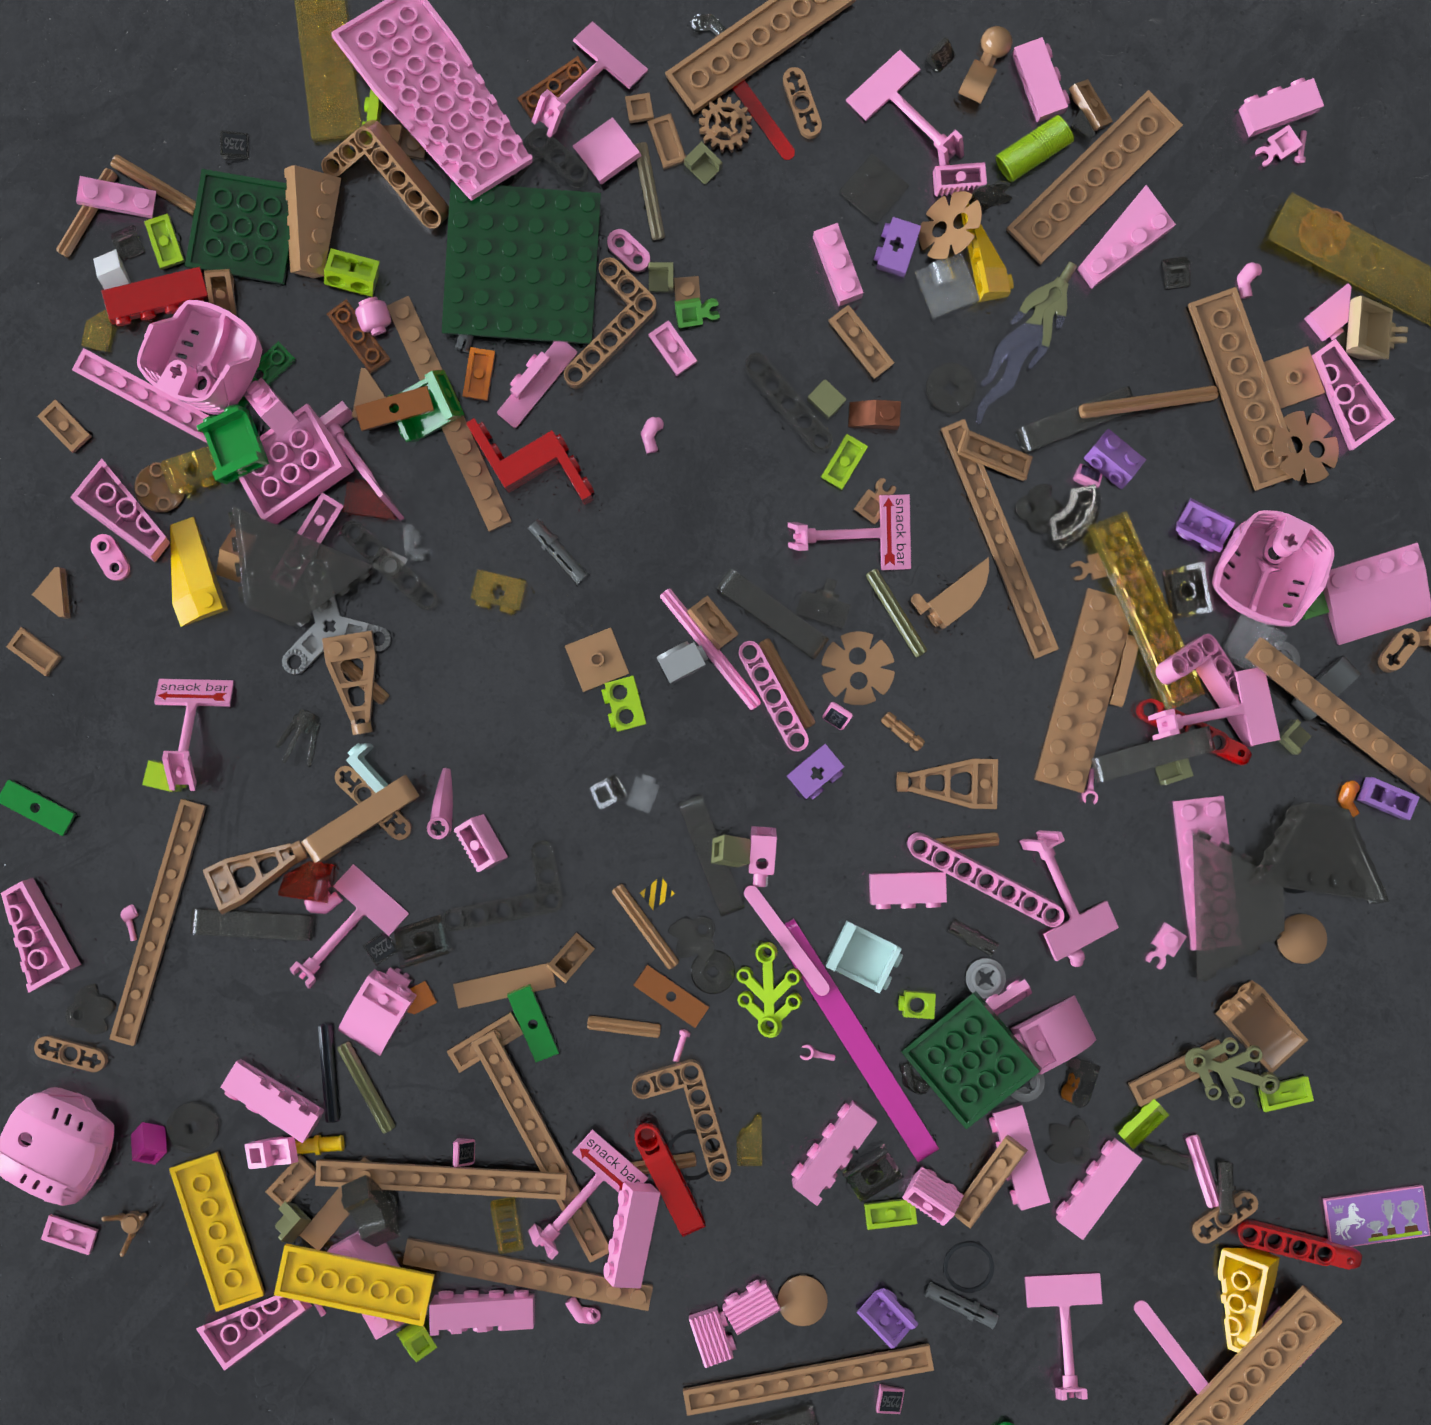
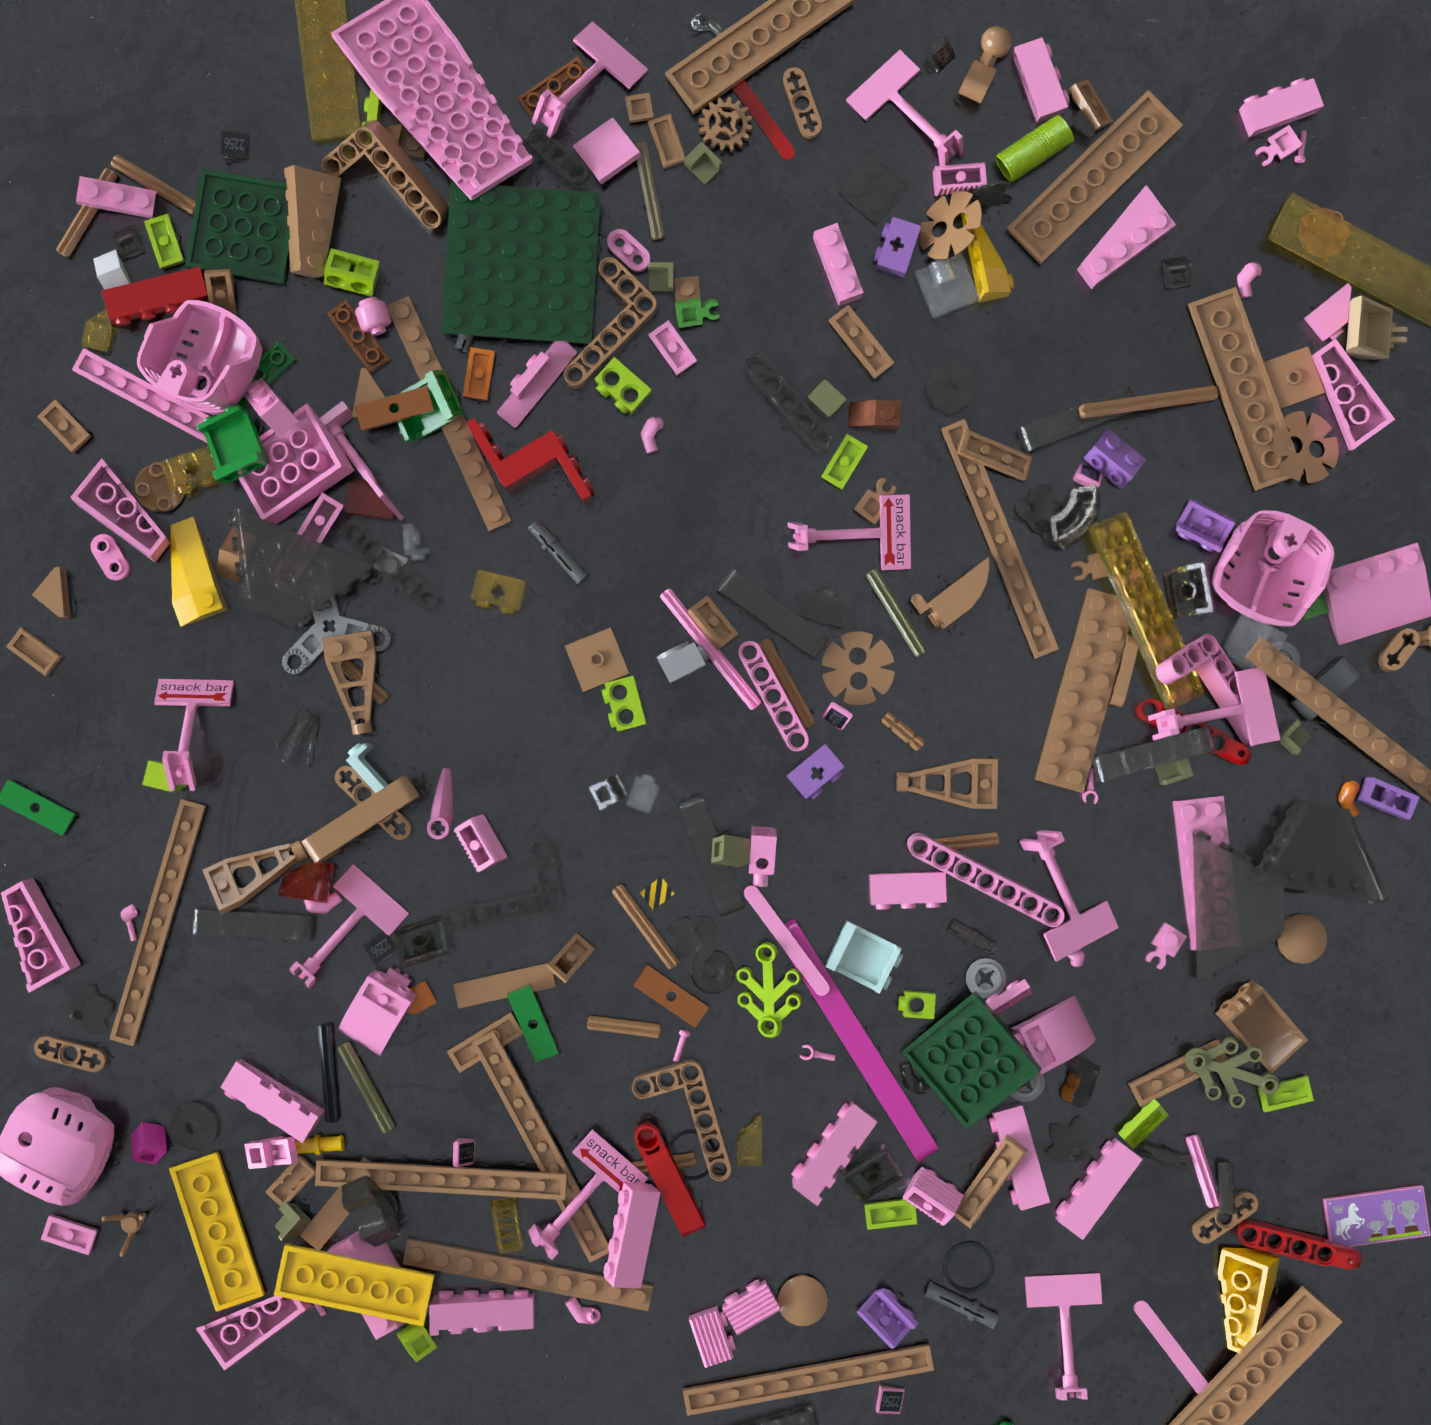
piece [977,262,1077,425] -> none
none -> lime brick [595,357,652,415]

